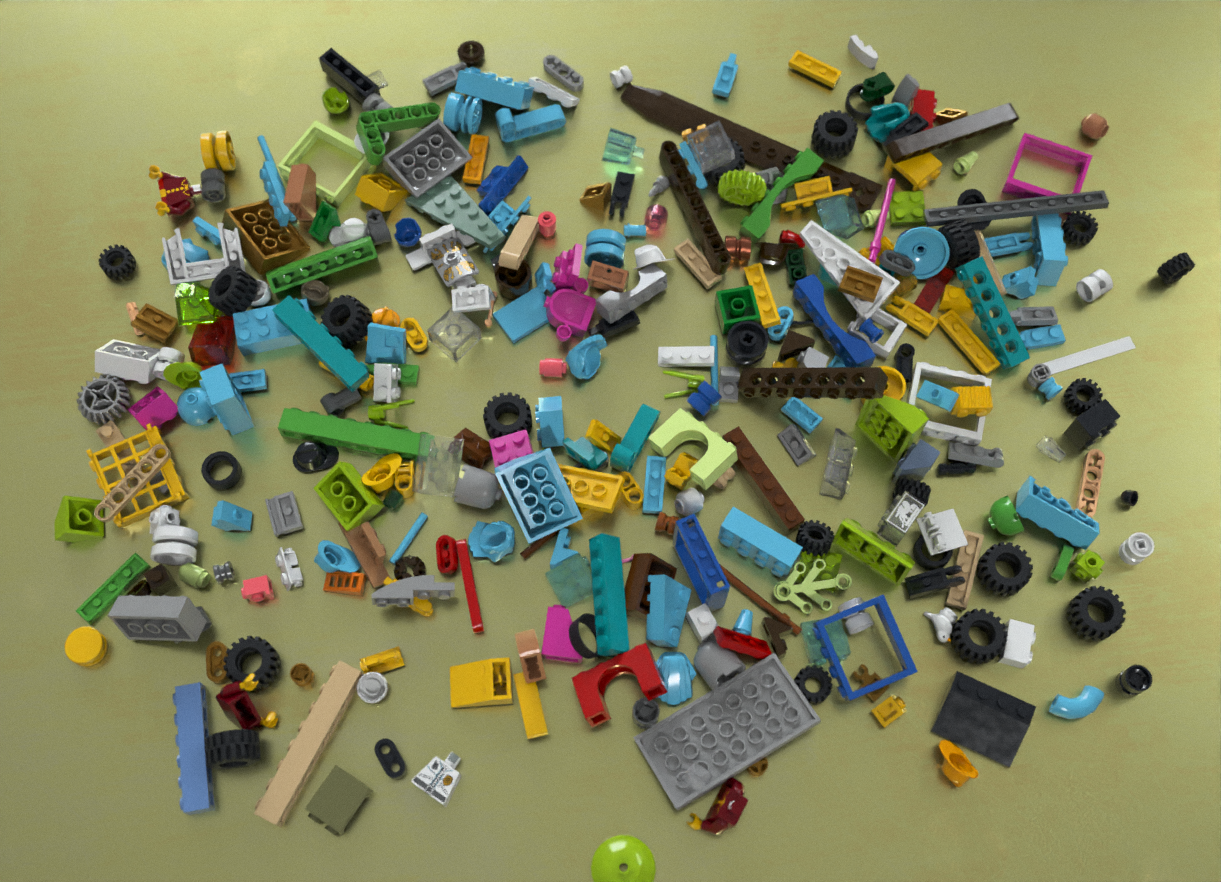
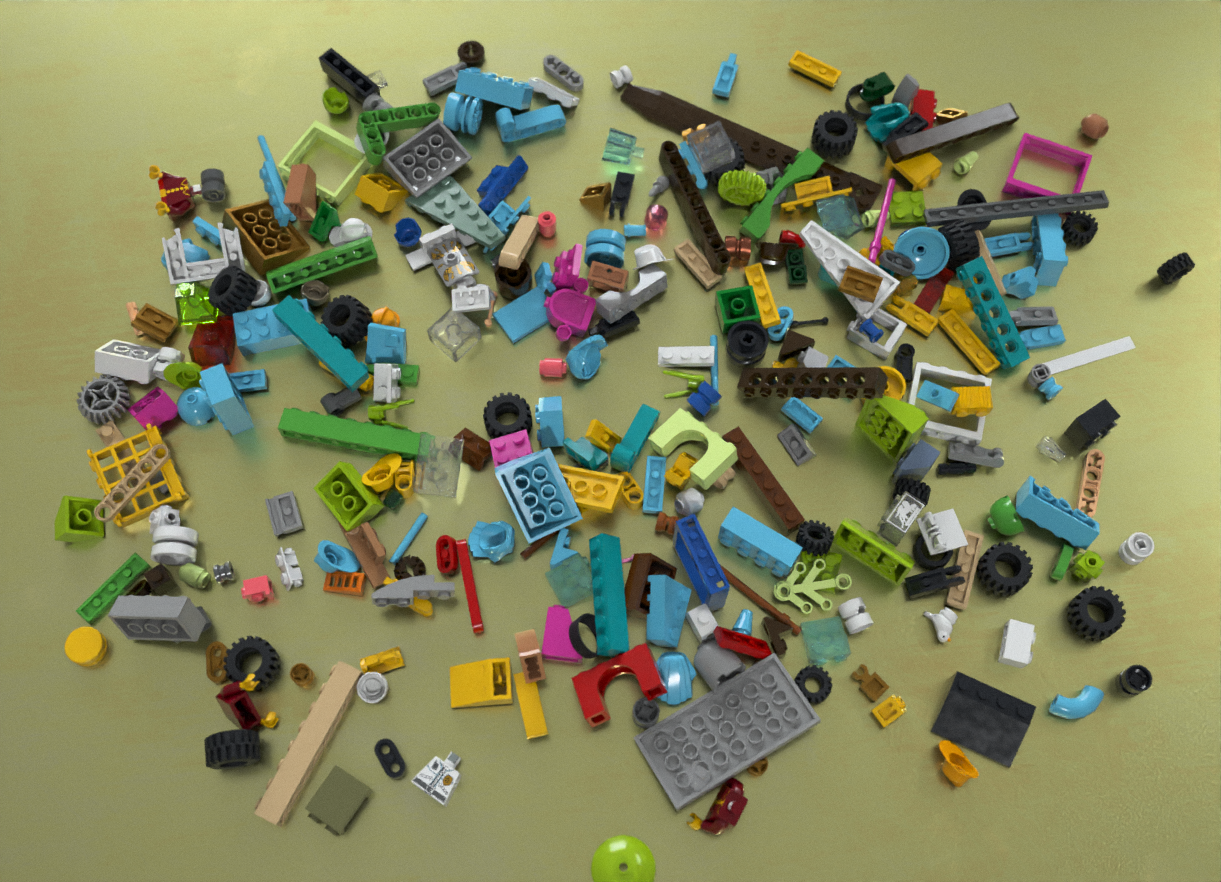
black tyre [98,244,136,280] -> none
medium blue brick [173,682,215,815] -> none
yellow wheel [200,131,235,171] -> none
black tyre [201,451,241,490] -> none
medium azure brick [211,500,252,532] -> none
black piece [293,441,339,472] -> none
dark grey piece [366,209,392,246] -> none
yellow plate [400,318,428,352] -> none
light grey cylinder [454,464,503,509] -> none
light orange plate [463,134,489,184] -> none
light grey slope [719,366,740,403] -> none
blue arch [793,274,876,367] -> none
blue window [812,594,918,701] -> none
clear slope [819,428,858,500] -> none
white slope [848,35,878,69] -> none
black tyre [950,609,1008,664] -> none
black tyre [1064,378,1103,415] -> none
white wheel [1076,269,1113,302] -> none
black hinge [1120,490,1138,506] -> none

